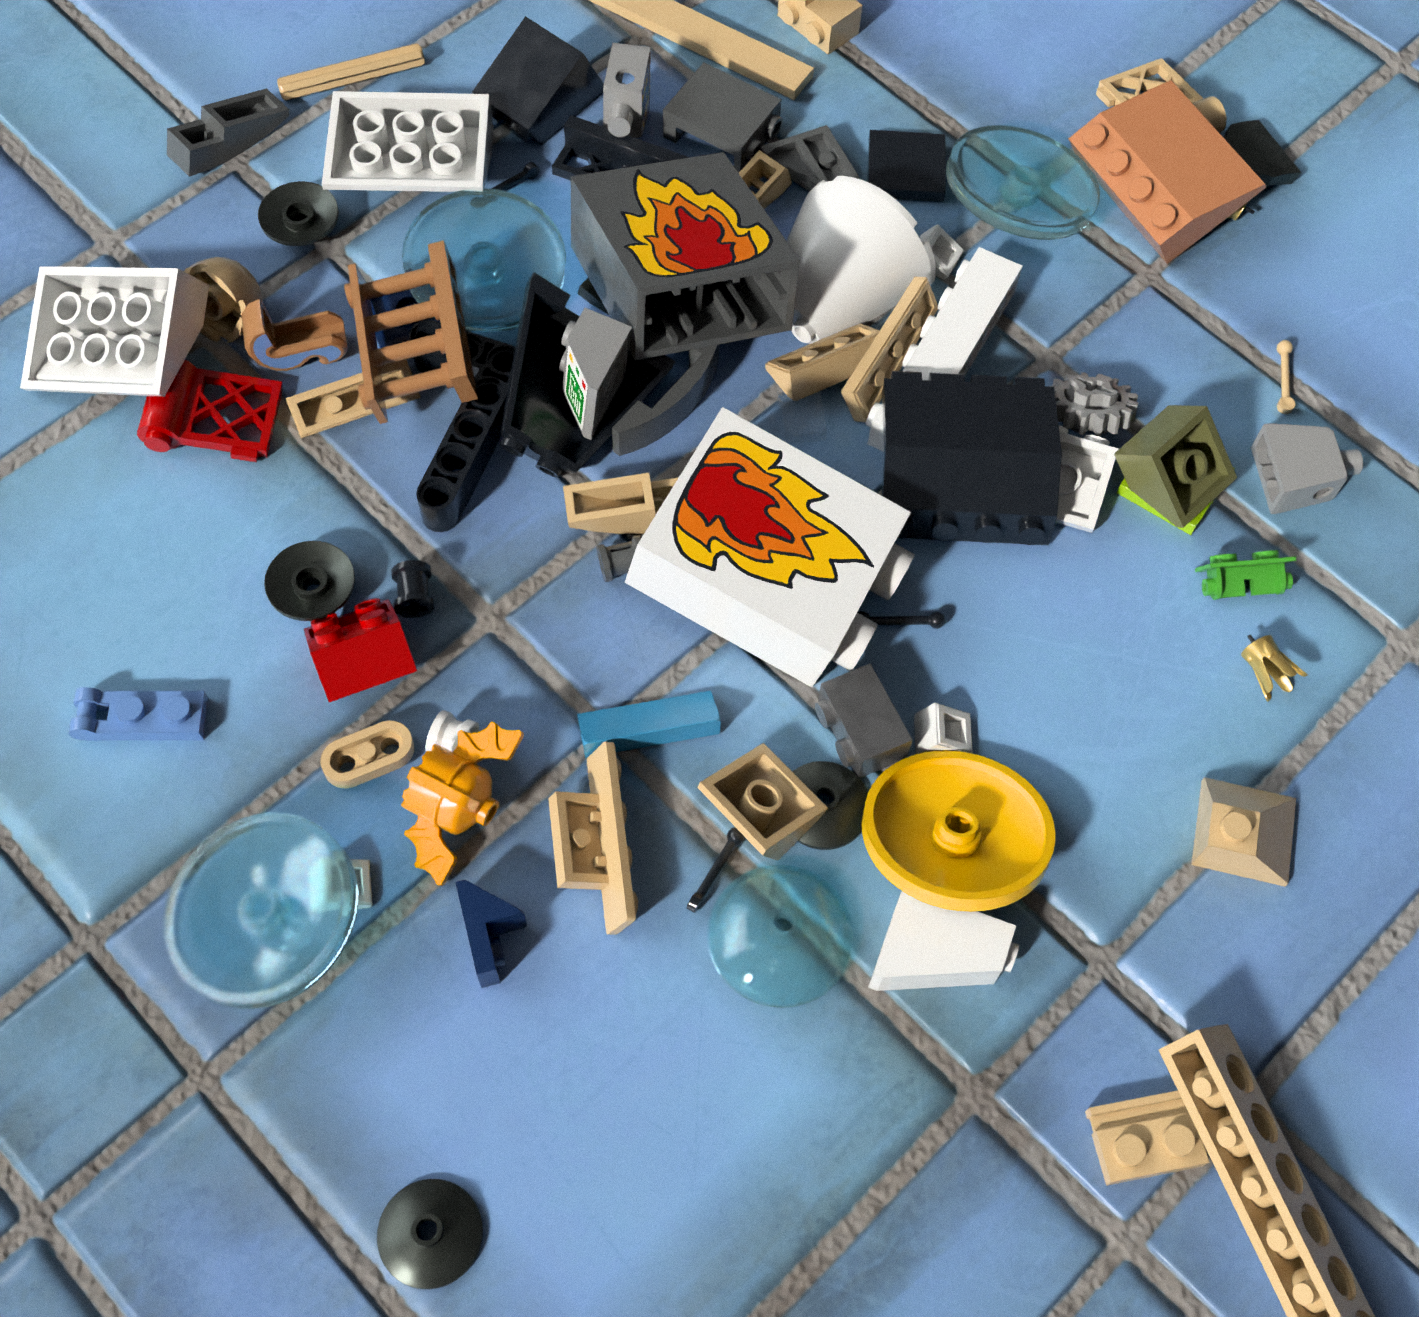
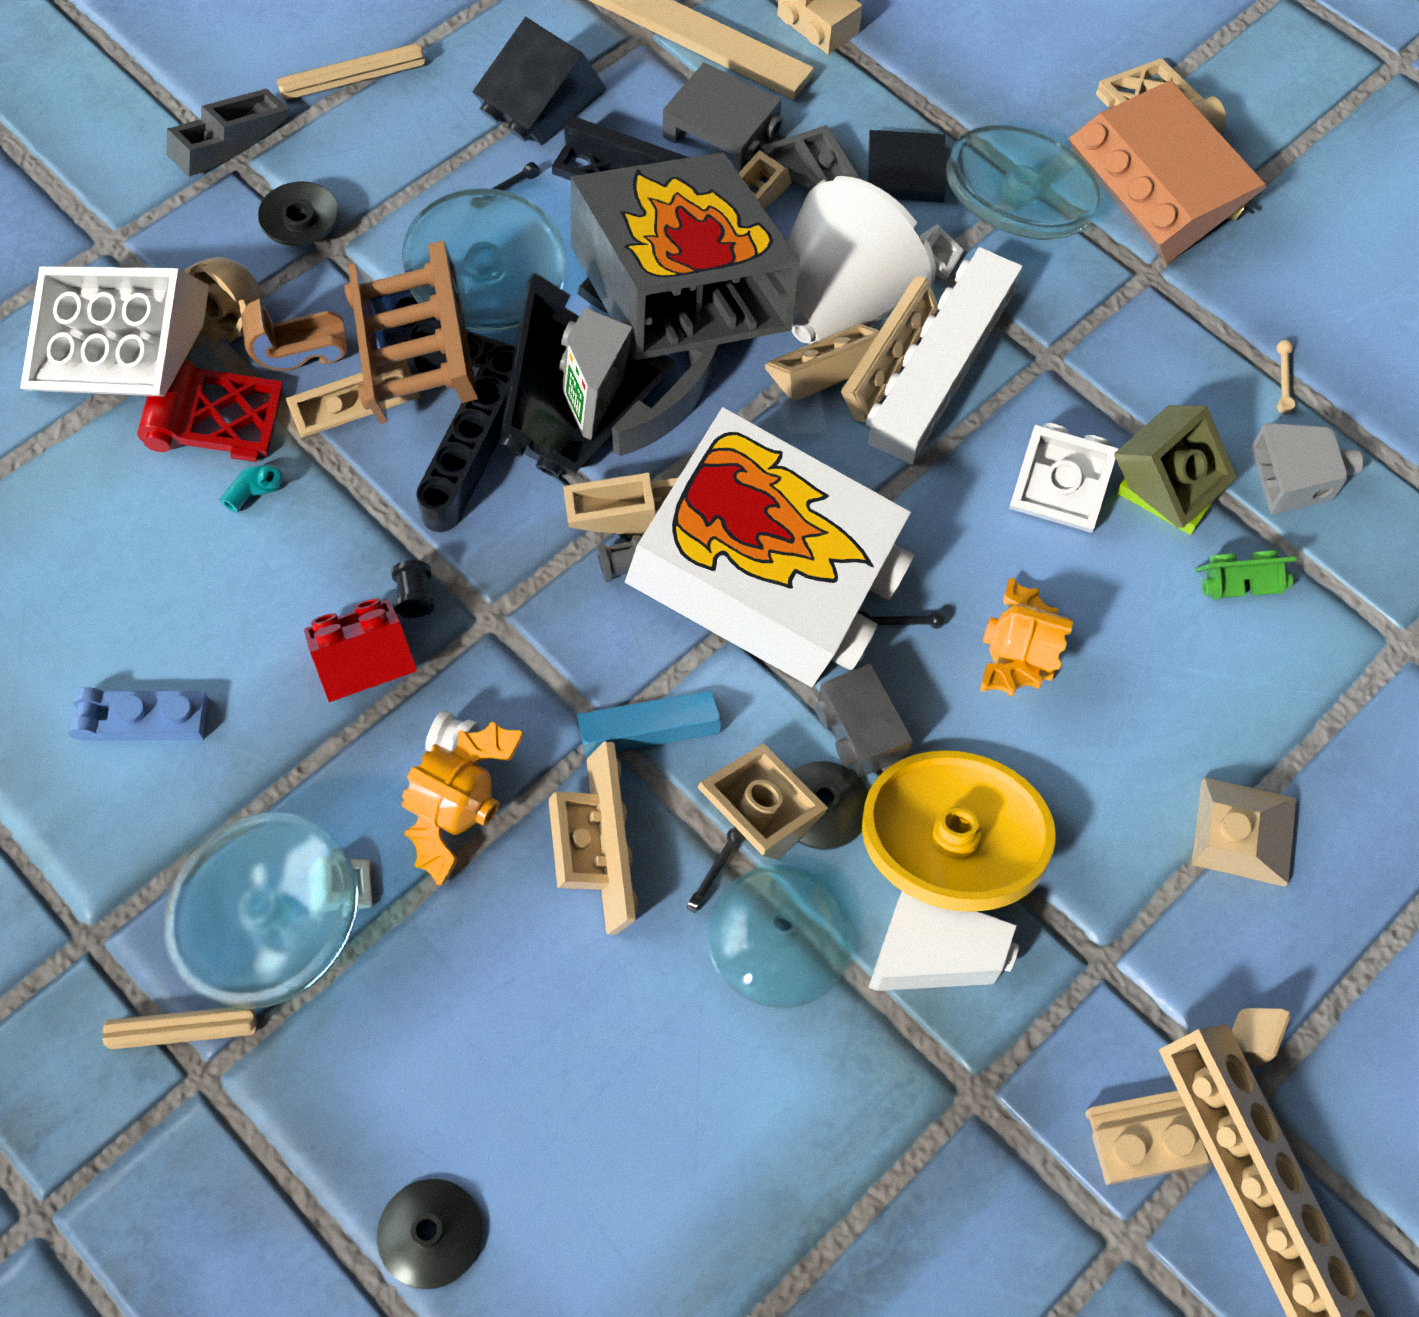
pearl dark grey dish [264,541,355,621] -> none
tan plate [320,720,414,789] -> none
white slope [322,91,494,192] -> none
dark blue slope [455,880,527,988] -> none
light grey torso [603,43,651,138] -> none
black hinge [882,371,1062,545] -> none
white slope [914,703,973,754] -> none
light grey gear [1050,372,1138,436] -> none
pearl dark grey slope [1223,120,1301,185] -> none
pearl gold piece [1241,635,1308,702] -> none
none -> tan axle [102,1005,257,1050]
none -> teal arm [219,465,282,513]
none -> light orange helmet [980,578,1073,696]
none -> tan slope [1232,1008,1291,1068]

